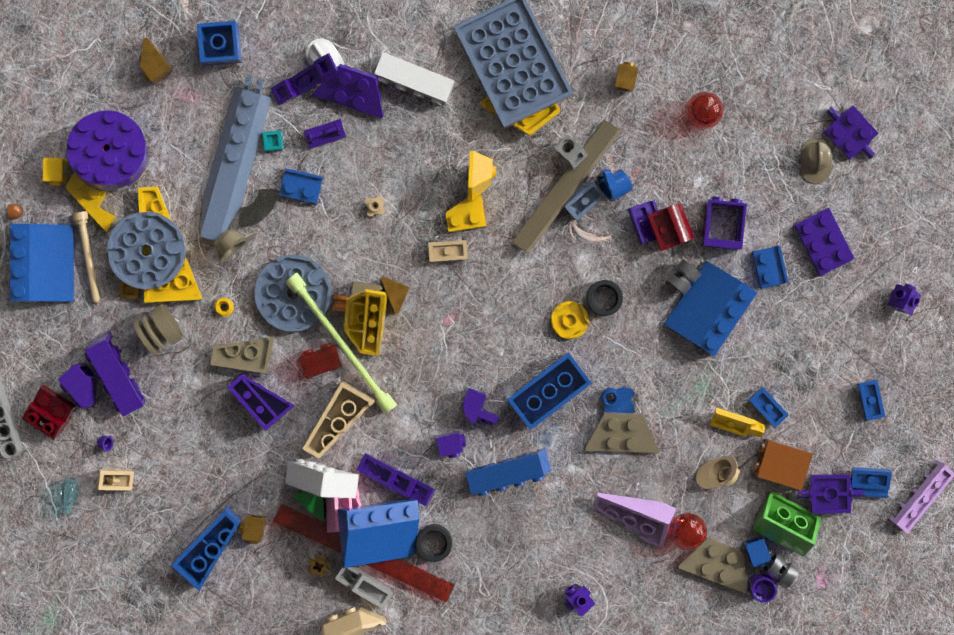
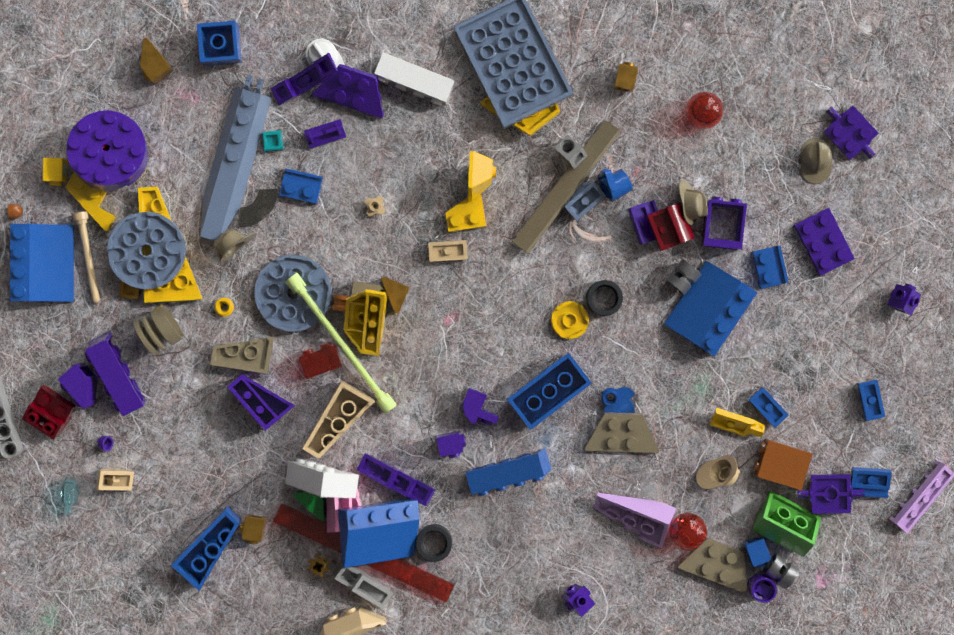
none -> dark tan piece [679,179,708,225]

